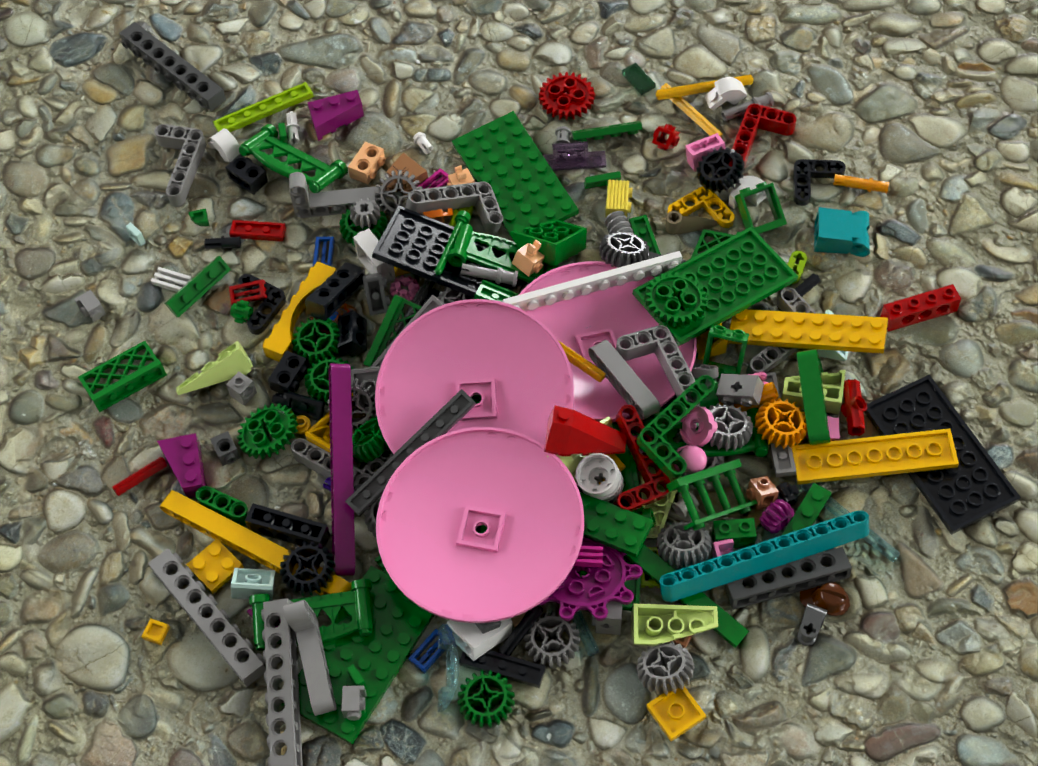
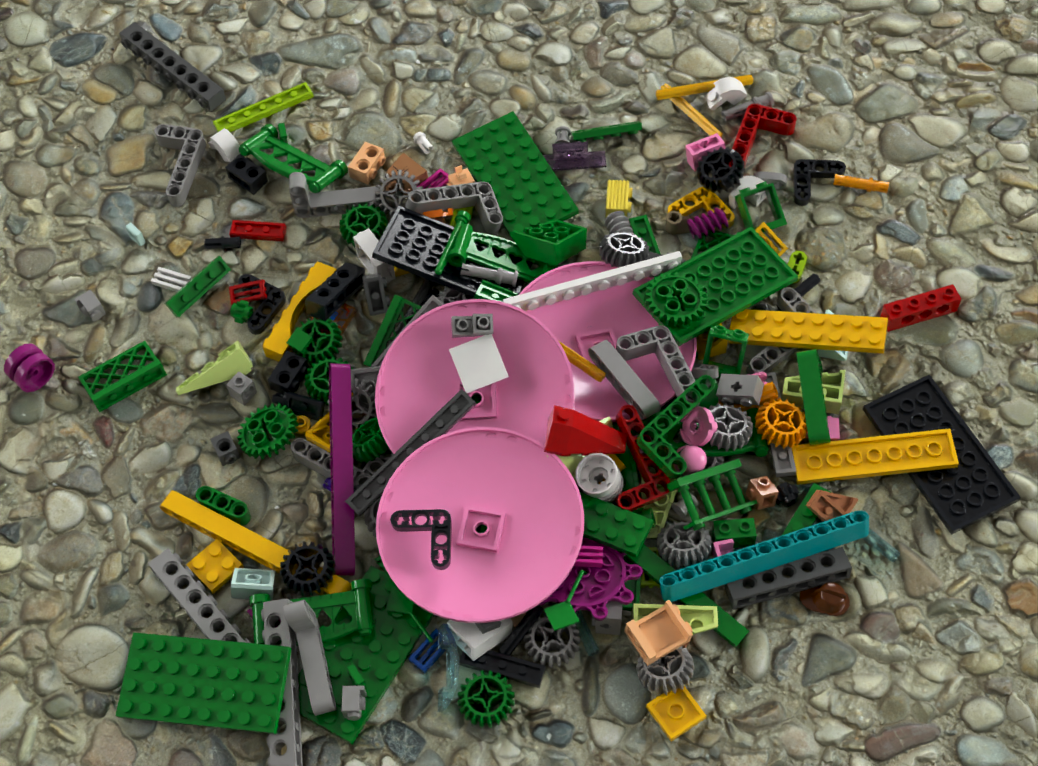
red axle [112,457,167,496] -> none
yellow tile [141,618,170,645] -> none
magenta wedge [157,433,206,498] -> none
green tile [188,208,210,226] -> none
black brick [245,503,331,548] -> none
white axle [286,111,300,145] -> none
magenta wedge [307,90,364,141] -> none
blue tile [313,237,335,267] -> none
black brick [337,310,367,357] -> none
light grey gear [350,198,381,229] -> none
bright pink gear [390,275,419,301] -> none
light nougat brick [512,240,545,277] -> none
red gear [539,72,595,120] -> none
green tile [584,171,621,189] -> none
clear green tile [622,63,656,95] -> none
red brick [652,124,680,151] -> none
magenta gear [760,499,794,534] -> none
dark grey piece [797,603,828,646] -> none
teal piece [814,207,870,257] -> none
red piece [841,379,867,436] -> none
none -> magenta wheel [4,343,55,393]
none -> green plate [115,632,292,734]
none -> green tile [286,328,313,354]
none -> green piece [386,586,433,643]
none -> black beam [390,509,452,570]
none -> white sticker [449,334,509,393]
none -> light grey slope [451,314,493,338]
none -> green piece [544,570,584,631]
none -> light nougat panel [624,600,693,666]
none -> magenta piece [687,207,729,239]
none -> light grey beam [753,171,787,190]
none -> yellow tile [755,222,788,256]
none -> nougat wing [805,490,858,522]

